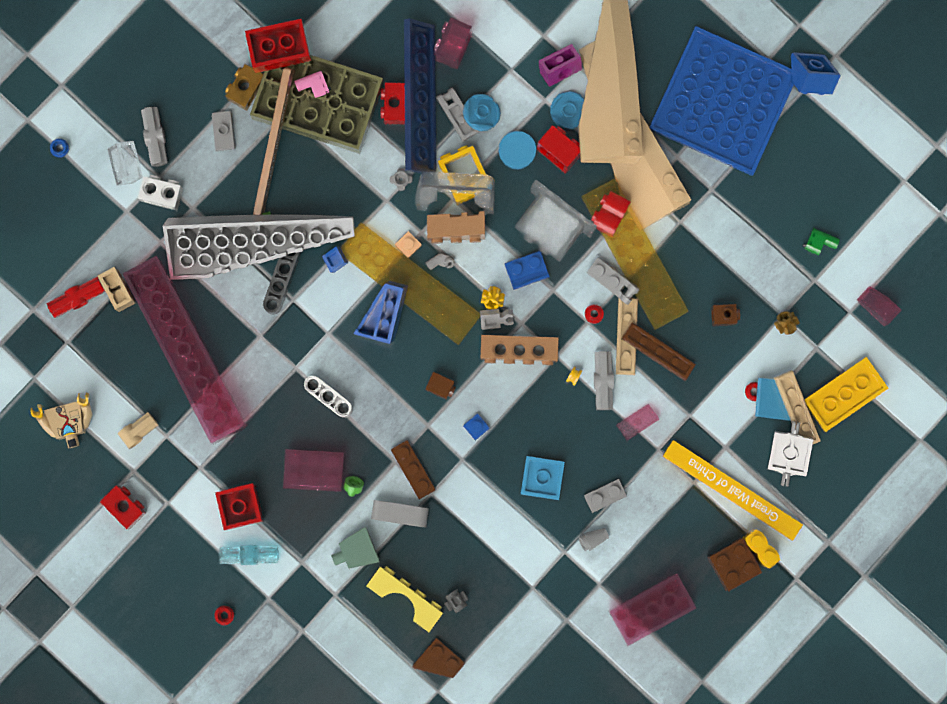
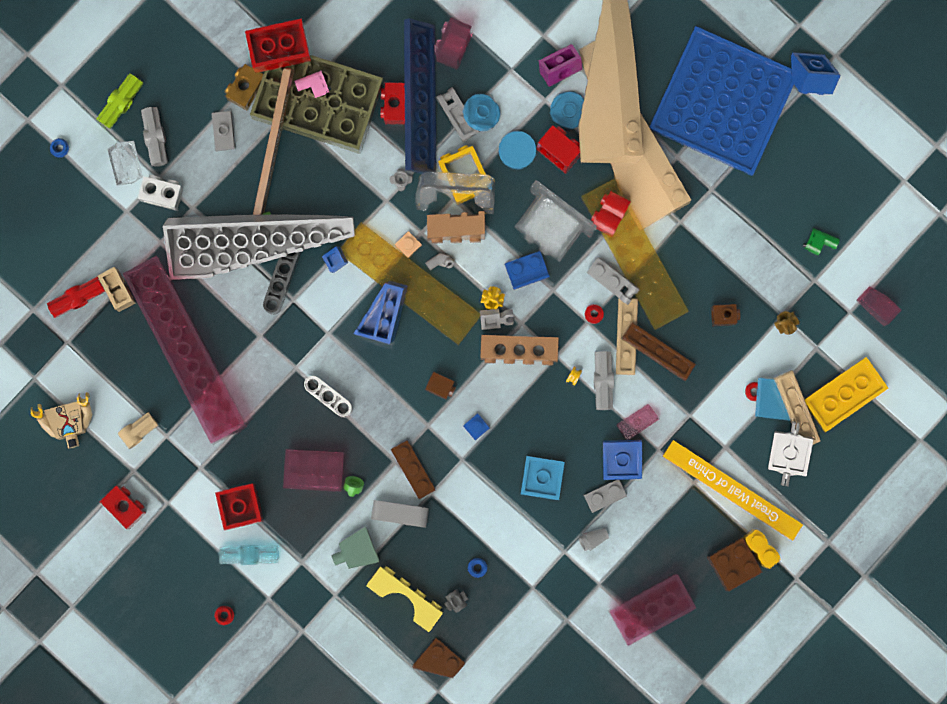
none -> lime piece [96,73,144,129]
none -> blue plate [468,558,487,578]
none -> blue hinge [603,440,642,480]

